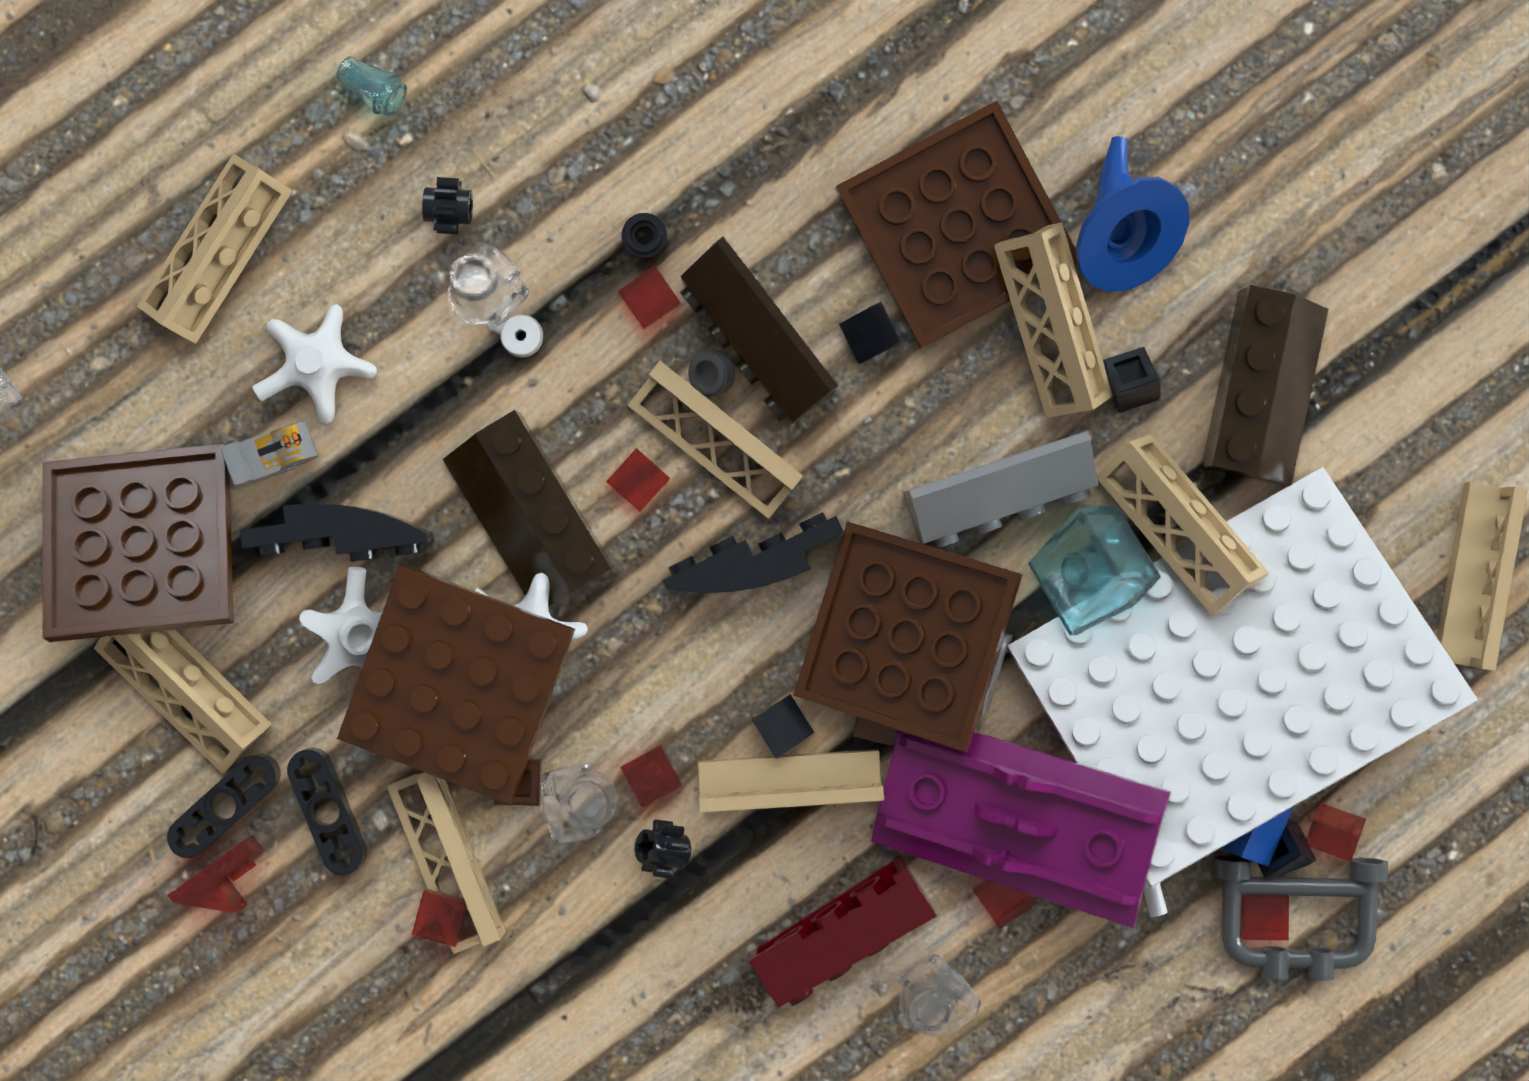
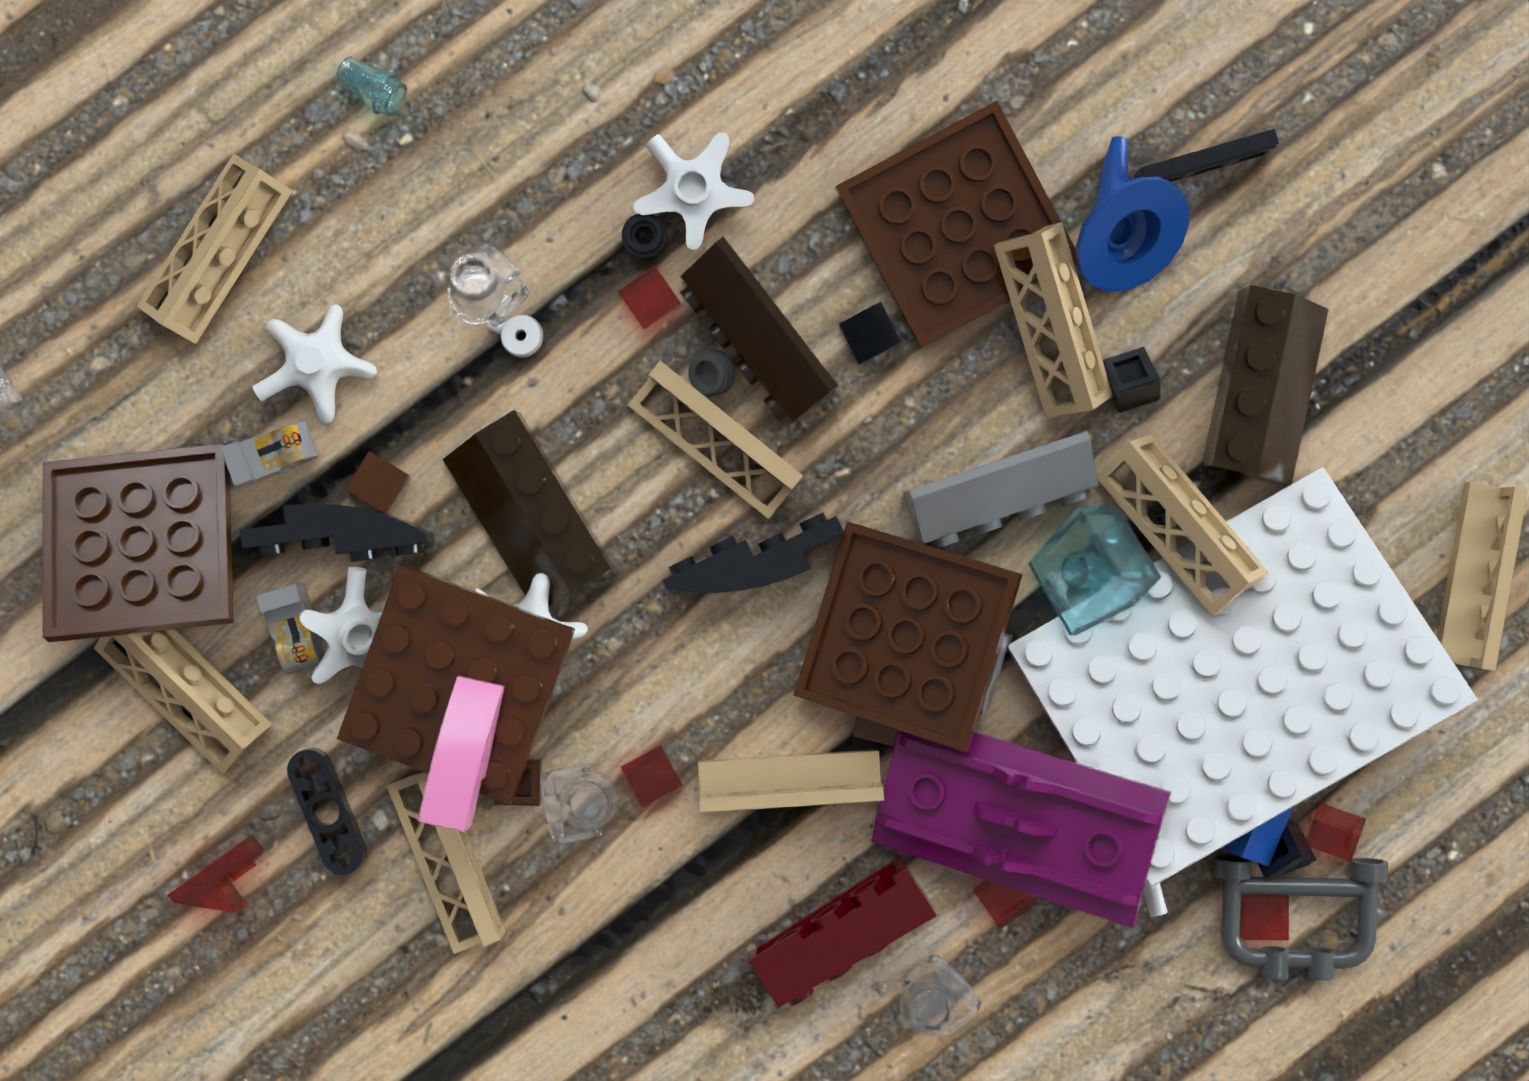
black beam [167,754,281,858] -> none
clear red tile [411,888,467,947] -> none
black gear [422,177,473,235] -> none
clear red tile [606,448,671,512] -> none
black gear [634,819,692,878] -> none
black slope [752,694,815,759] -> none
none -> light grey leg [256,583,324,674]
none -> reddish brown tile [345,451,410,513]
none -> bright pink slope [418,676,505,831]
none -> white animal [633,133,754,250]
none -> black tile [1134,129,1279,182]

